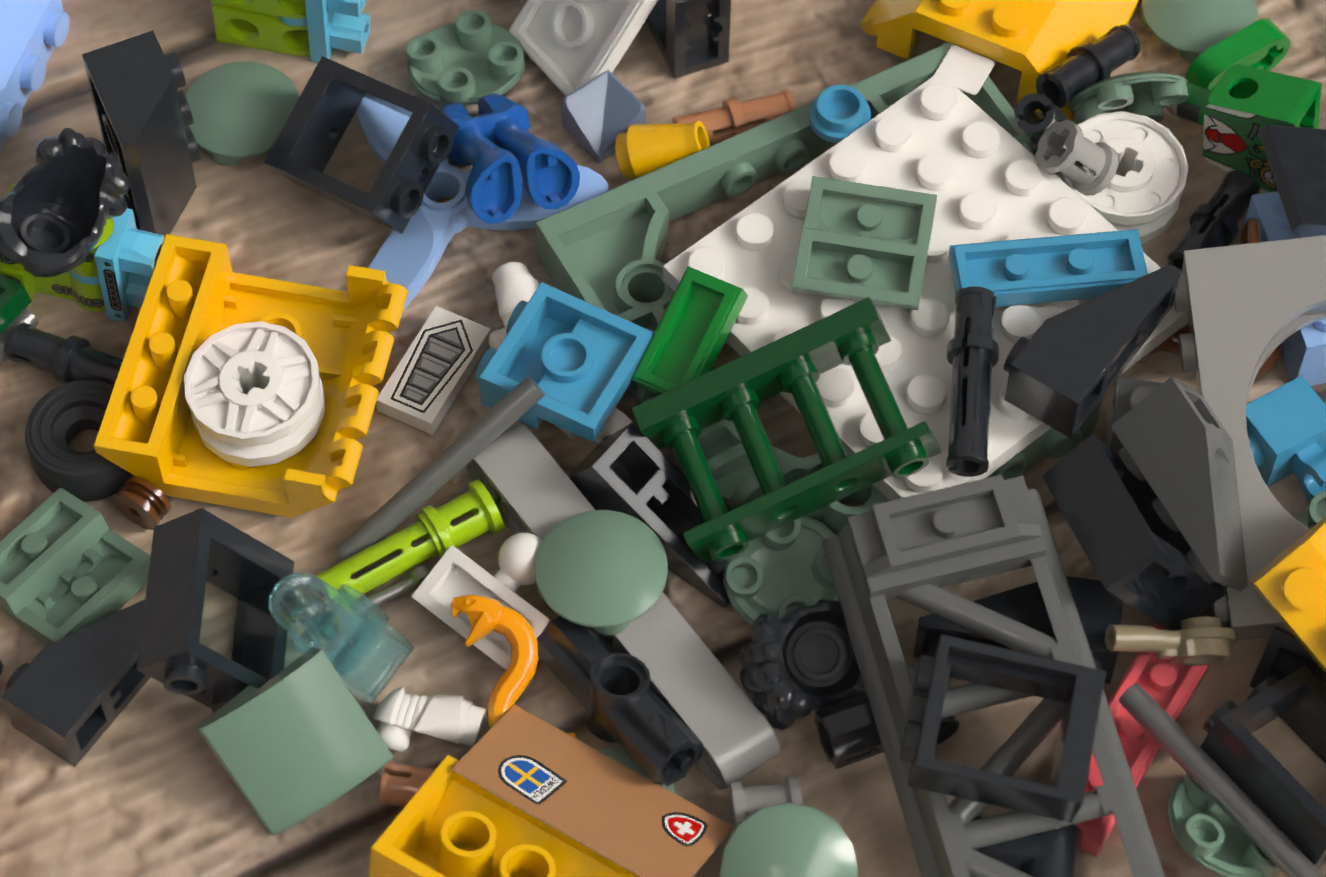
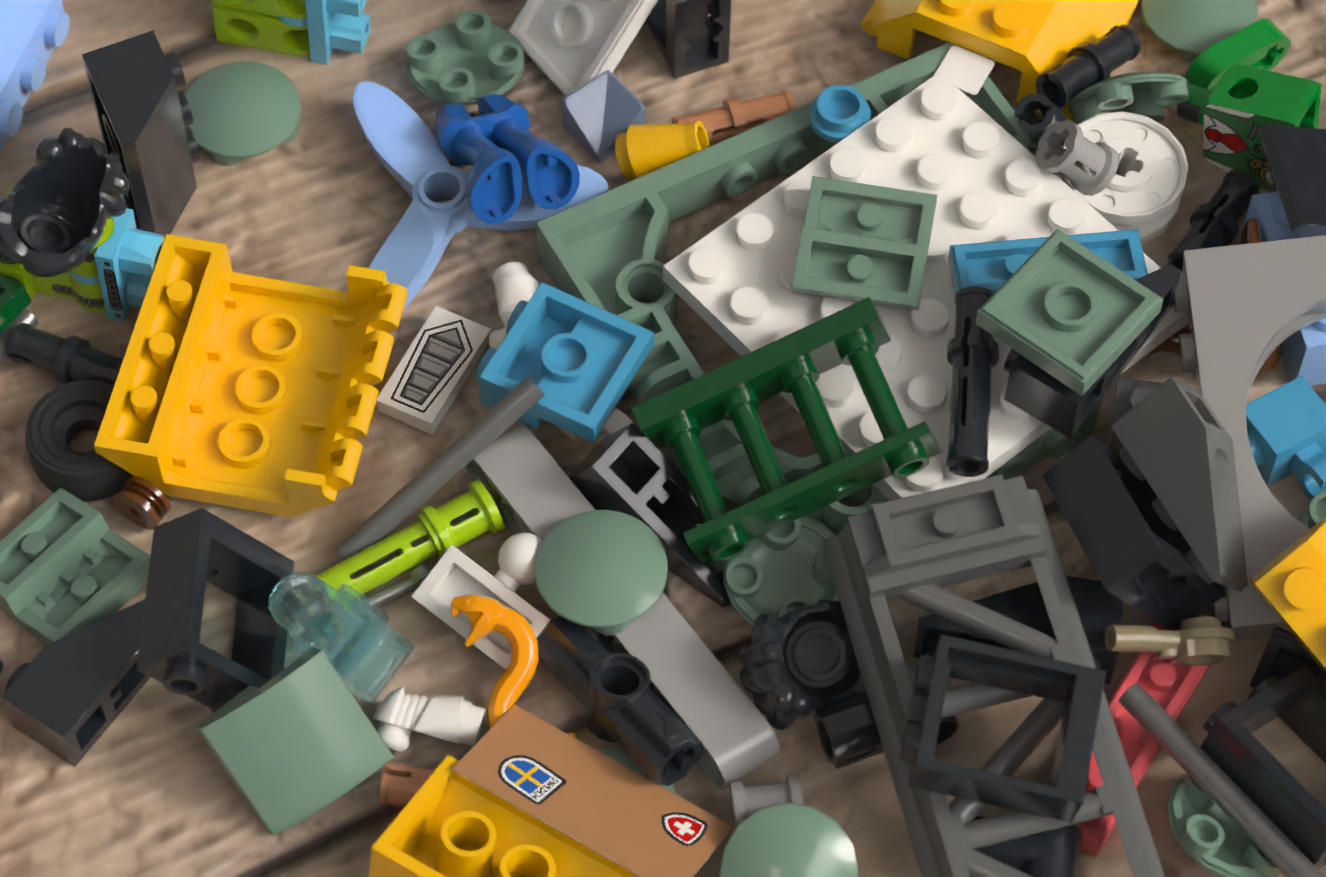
white wheel [184,321,325,467] -> none
black window [264,56,460,234] -> none
green tile [631,266,748,395] -> none
none -> sand green plate [975,229,1163,396]

